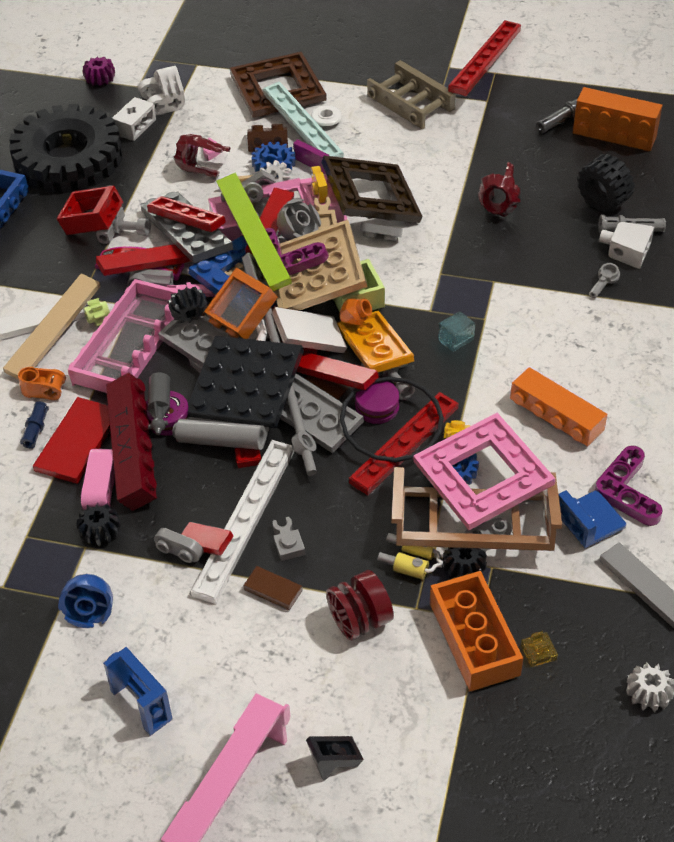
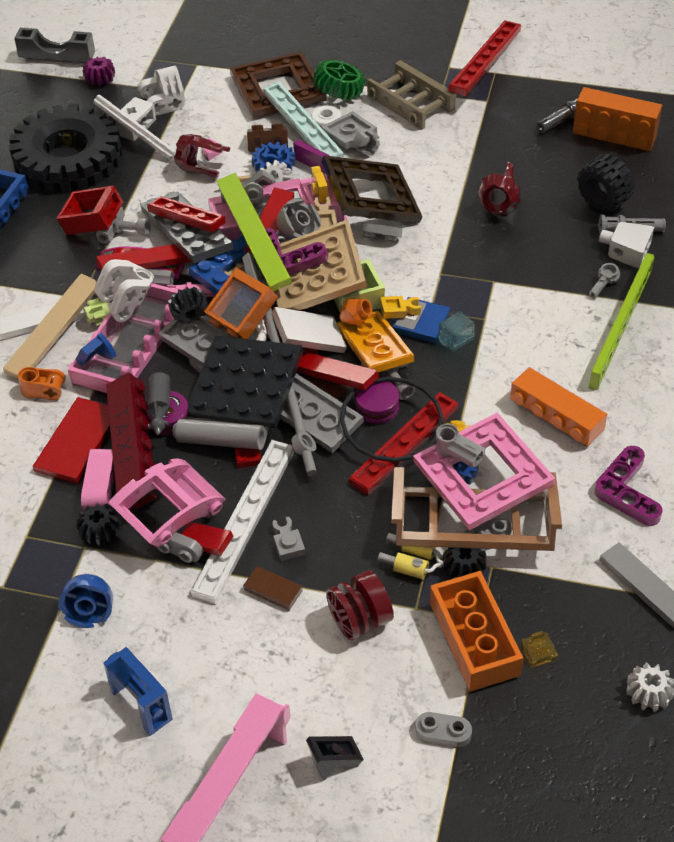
dark blue pin [20,401,49,449] -> none
blue bracket [558,490,626,548] -> none
none -> dark grey arch [14,27,95,63]
none -> blue tile [75,333,116,366]
none -> white axle [93,95,176,160]
none -> white piece [94,259,154,322]
none -> bright pink window [108,459,226,548]
none -> green gear [313,59,365,101]
none -> light grey plate [321,111,380,156]
none -> yellow plate [379,296,421,319]
none -> blue tile [393,297,450,343]
none -> light grey plate [415,712,472,747]
none -> light grey piece [436,424,485,468]
none -> lime tile [589,253,654,390]

